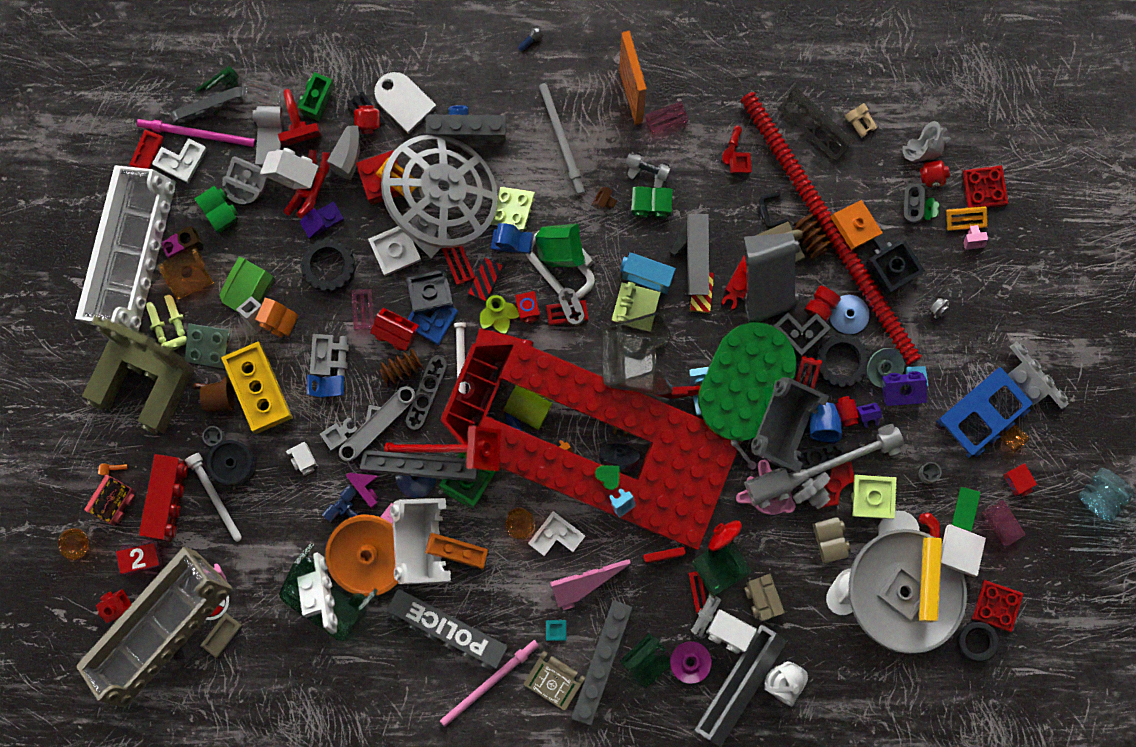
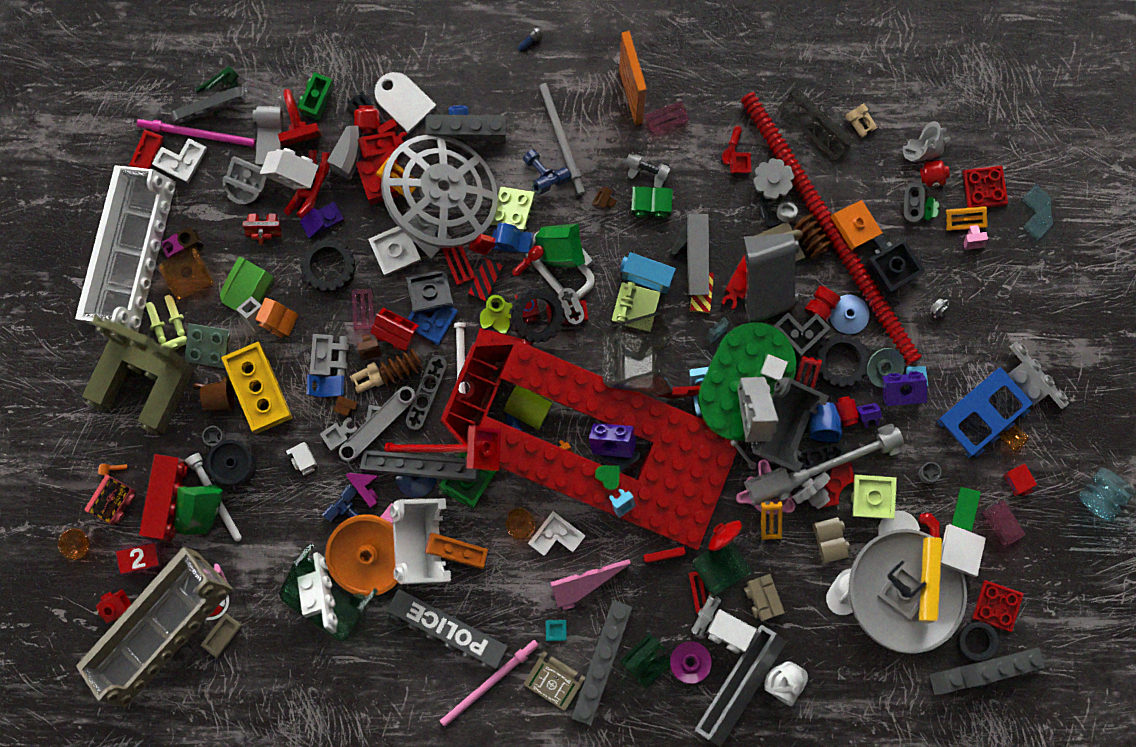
green brick [194,185,238,234] -> none
none -> green slope [174,484,223,535]
none -> red hips [243,214,282,245]
none -> reddish brown piece [333,395,359,418]
none -> tan piece [350,362,385,394]
none -> reddish brown tile [357,334,381,360]
none -> red plate [358,131,407,158]
none -> red tile [377,118,399,134]
none -> red tile [469,234,496,255]
none -> black tyre [509,288,565,343]
none -> red piece [512,246,544,276]
none -> dark blue bar [523,149,572,195]
none -> dark purple brick [589,423,636,458]
none -> clear light blue tile [706,317,729,343]
none -> light grey wedge [737,377,778,442]
none -> light grey plant [753,158,794,200]
none -> white tile [760,354,788,381]
none -> light orange tile [761,501,782,540]
none -> light grey tile [777,202,798,222]
none -> black piece [887,560,927,598]
none -> dark grey arch [929,647,1045,695]
none -> clear light blue tile [1022,184,1053,240]

